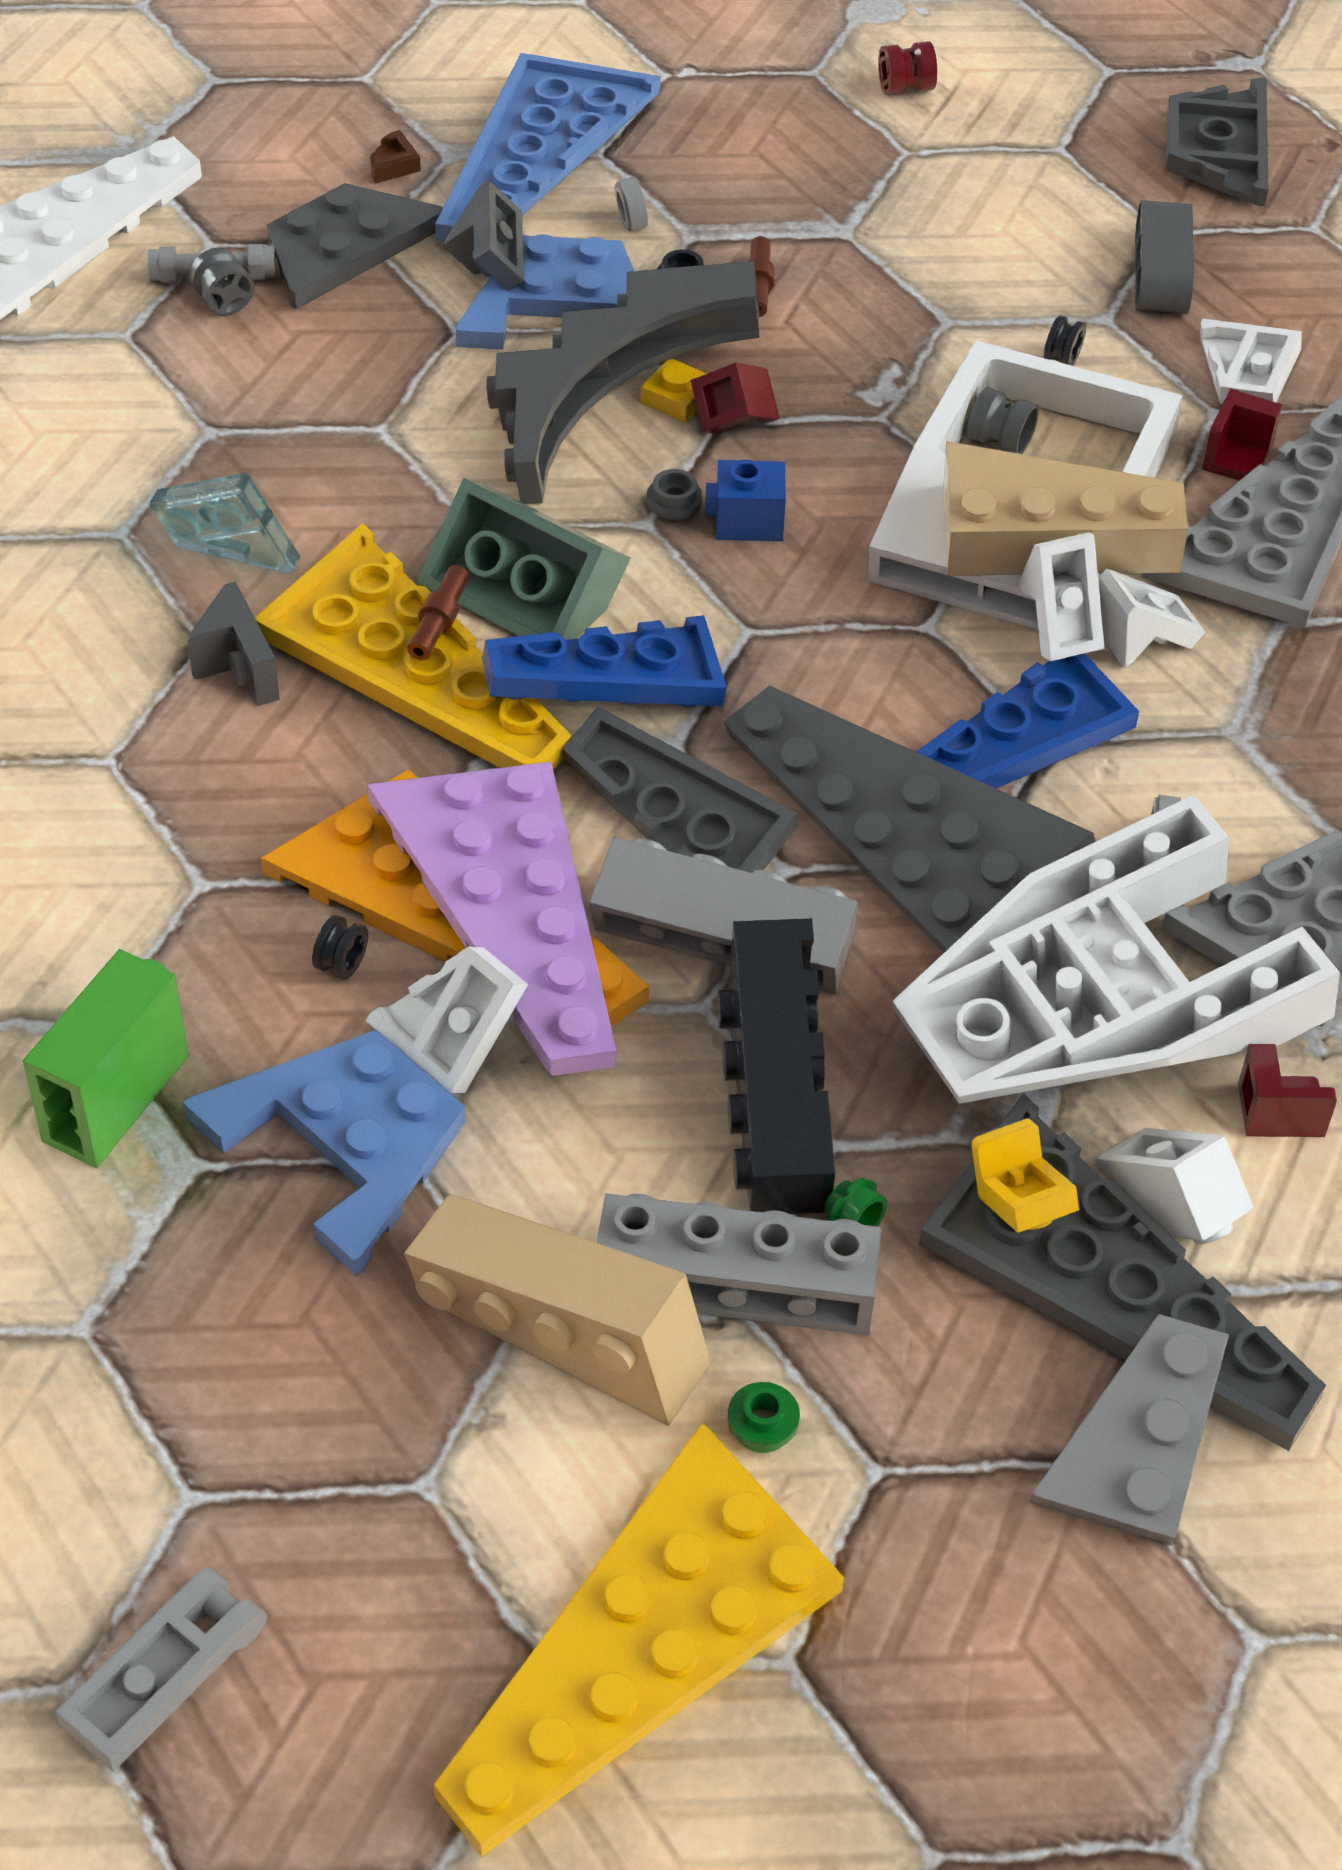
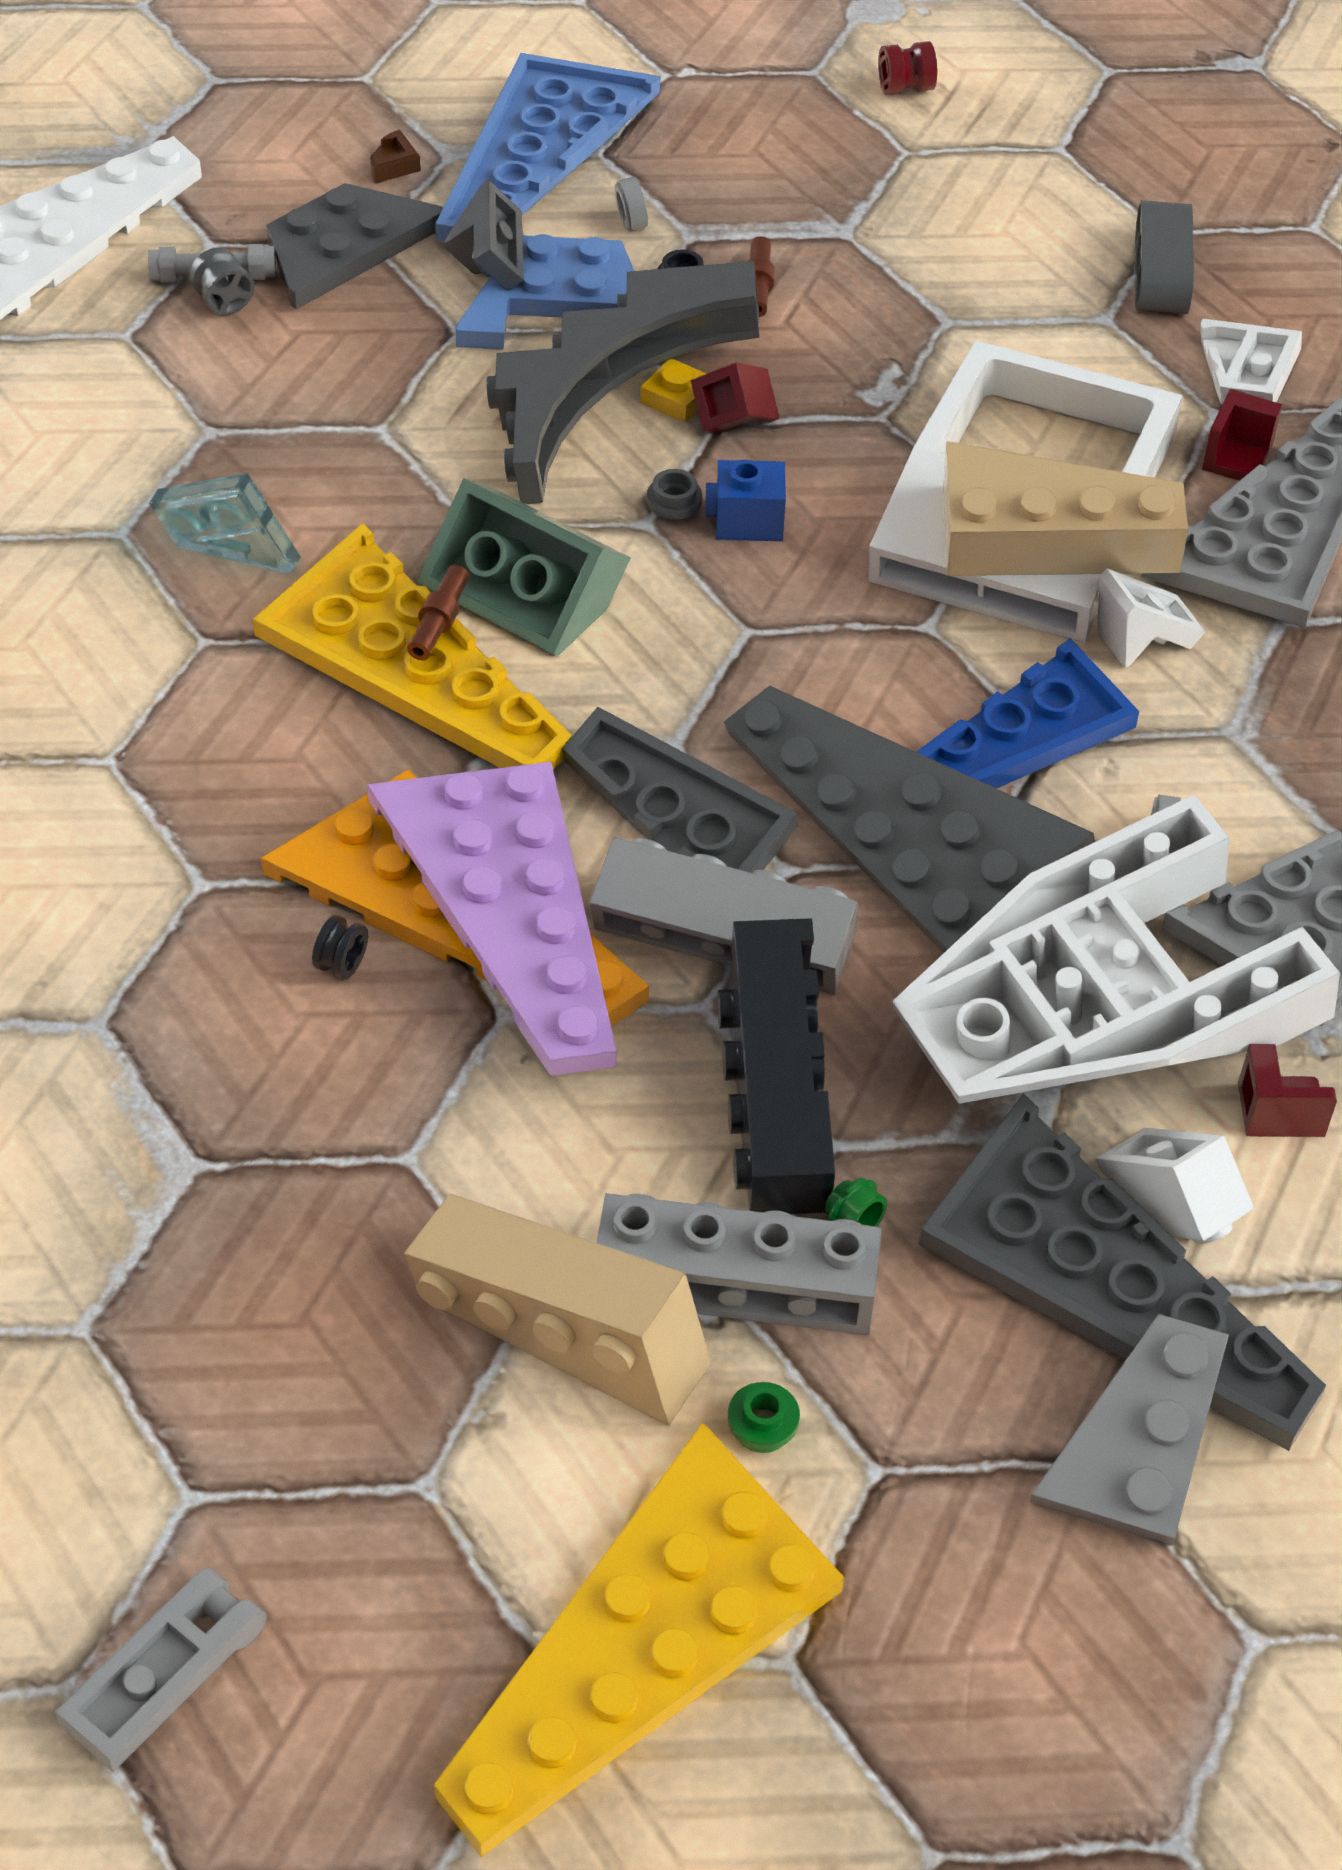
bright green brick [22,949,189,1168] -> none
medium blue wing [183,1030,465,1276] -> none
dark grey slope [187,581,280,706] -> none
white wing [366,946,528,1093] -> none
blue wing [482,615,727,707] -> none
dark grey wheel [967,387,1039,454] -> none
yellow bracket [971,1119,1079,1233] -> none
white slope [1018,532,1105,661] -> none
black bush [1044,315,1086,366] -> none
dark grey wing [1165,78,1269,206] -> none

